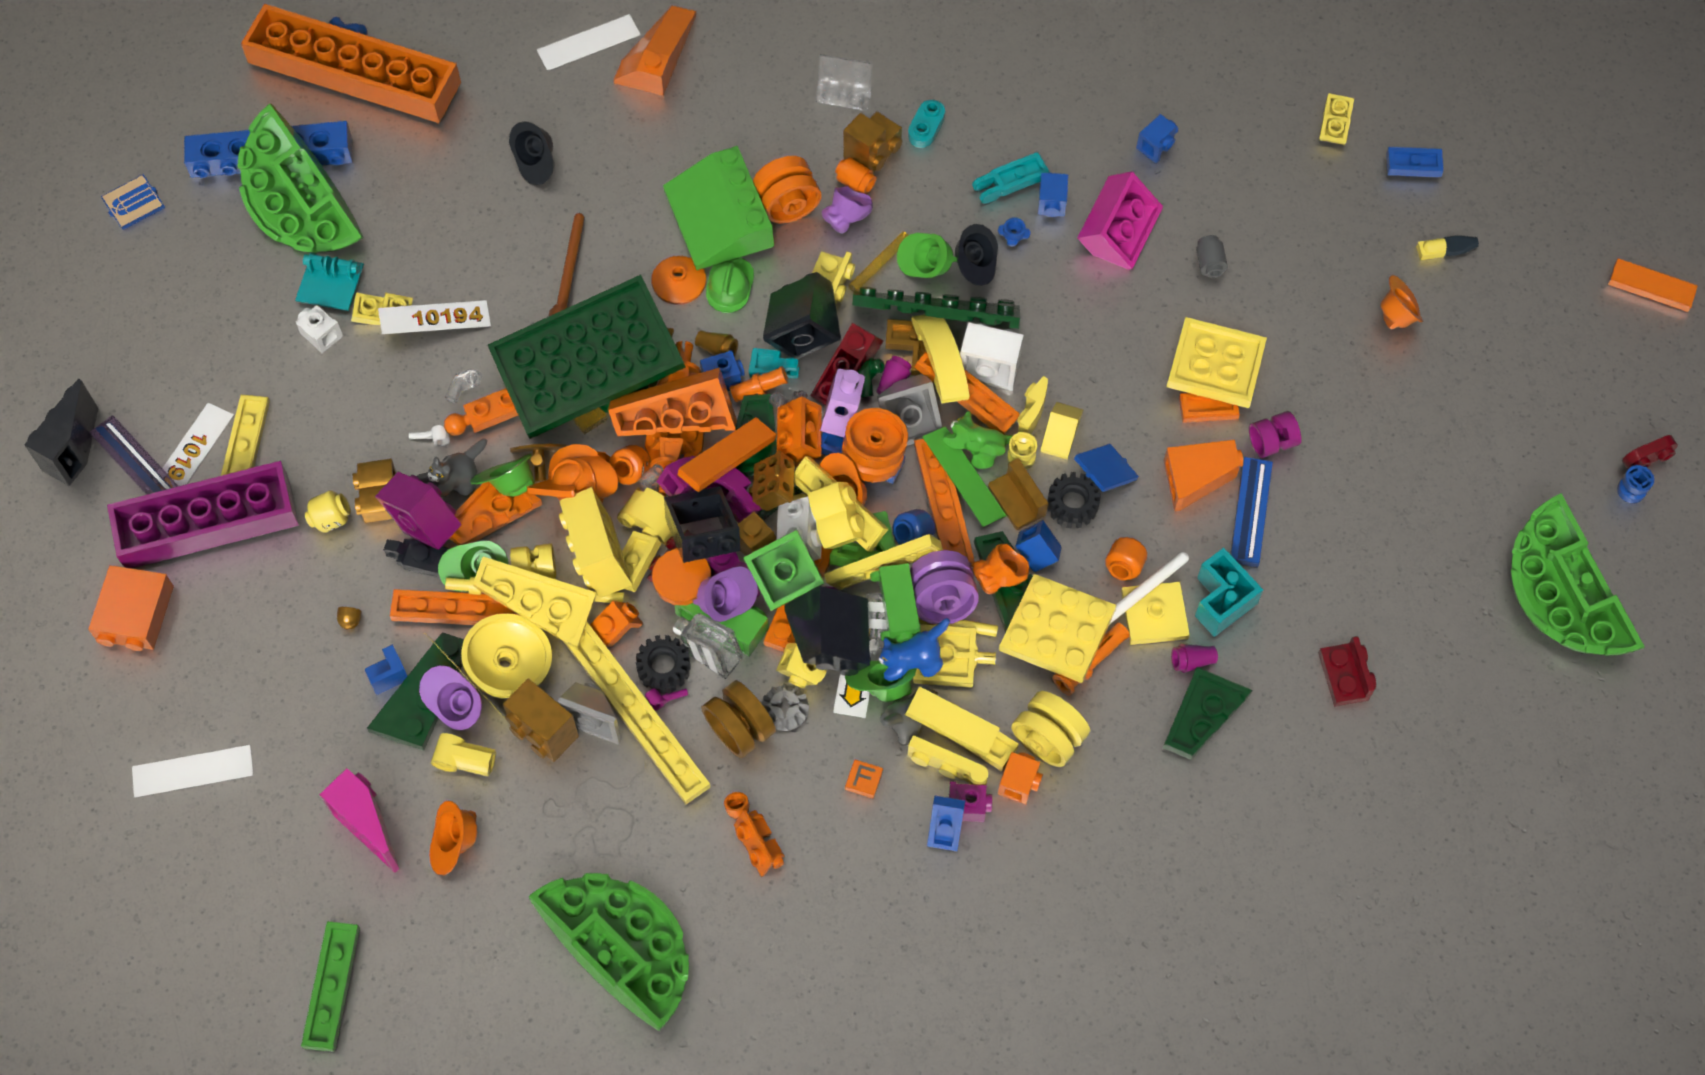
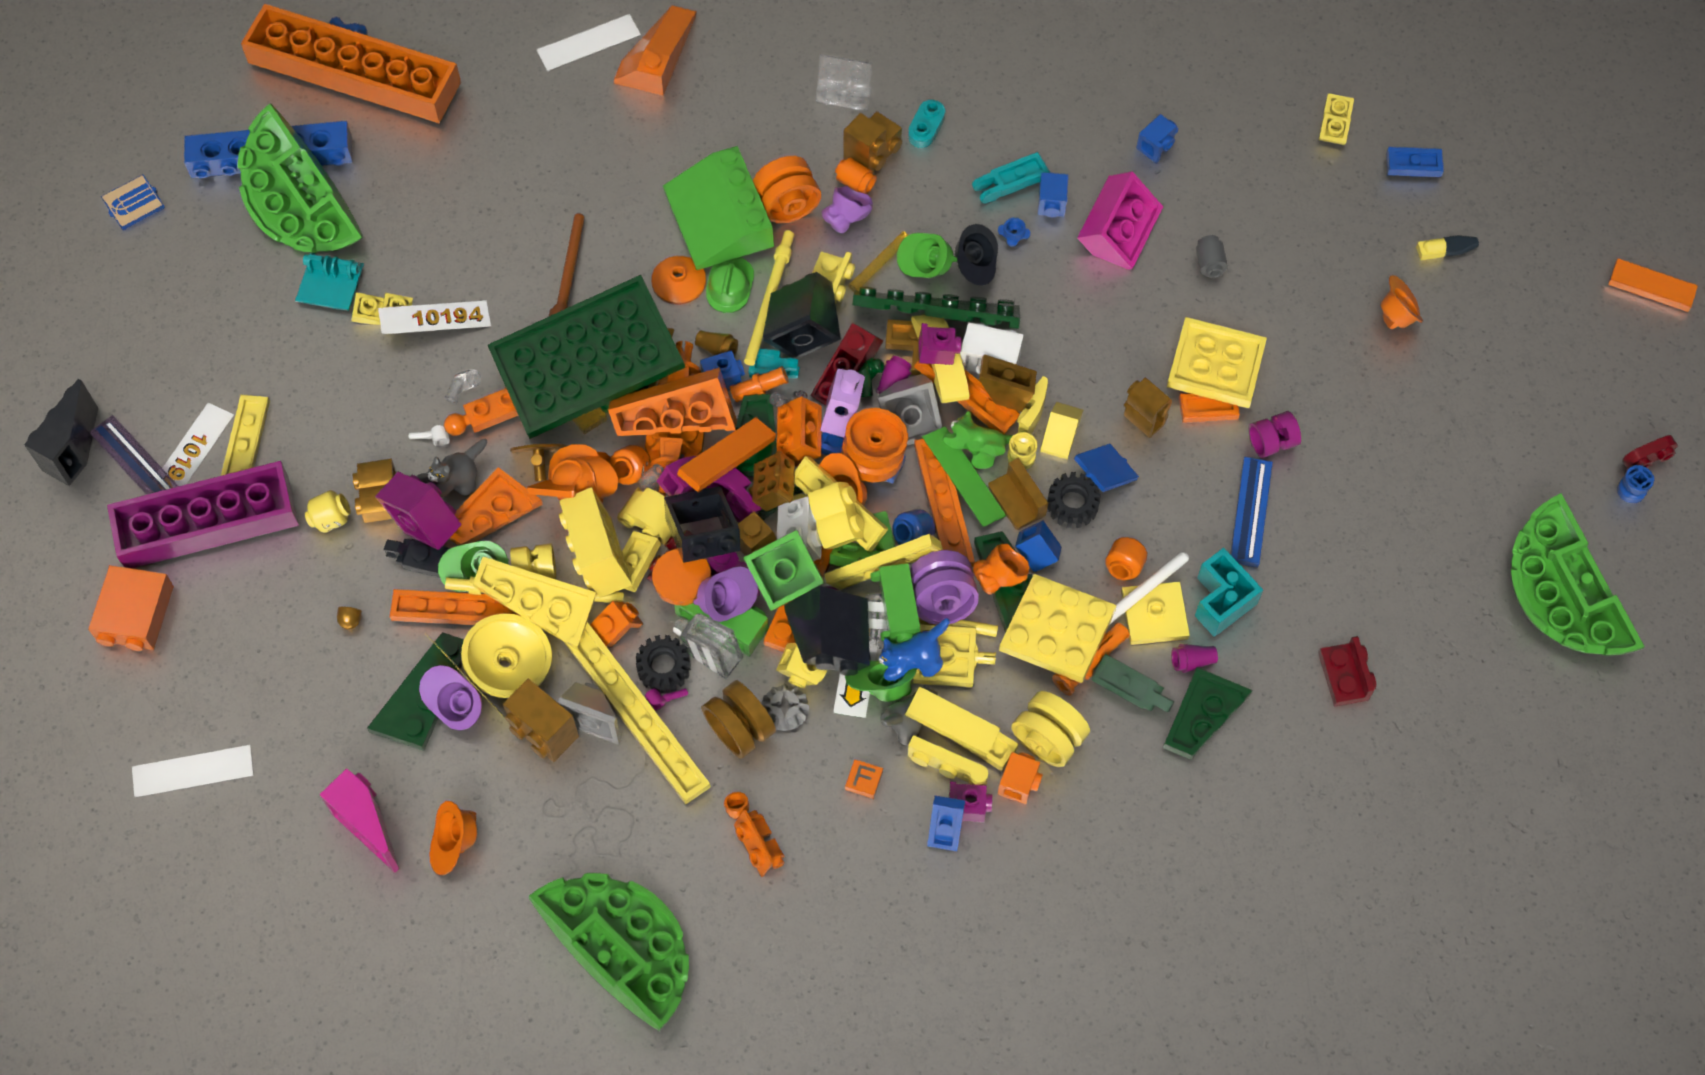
white brick [296,305,343,353] -> none
bright green plate [301,921,360,1052] -> none
blue panel [365,644,408,695] -> none
light yellow piece [431,733,496,777] -> none
bright green piece [470,454,535,497] -> none
black piece [509,121,554,185] -> none
orange slope [1164,440,1243,511] -> none
none -> light yellow bar [744,230,794,366]
none -> magenta brick [918,323,961,365]
none -> pearl gold slope [979,354,1037,412]
none -> dark green hinge [1091,654,1175,712]
none -> pearl gold brick [1124,377,1172,438]

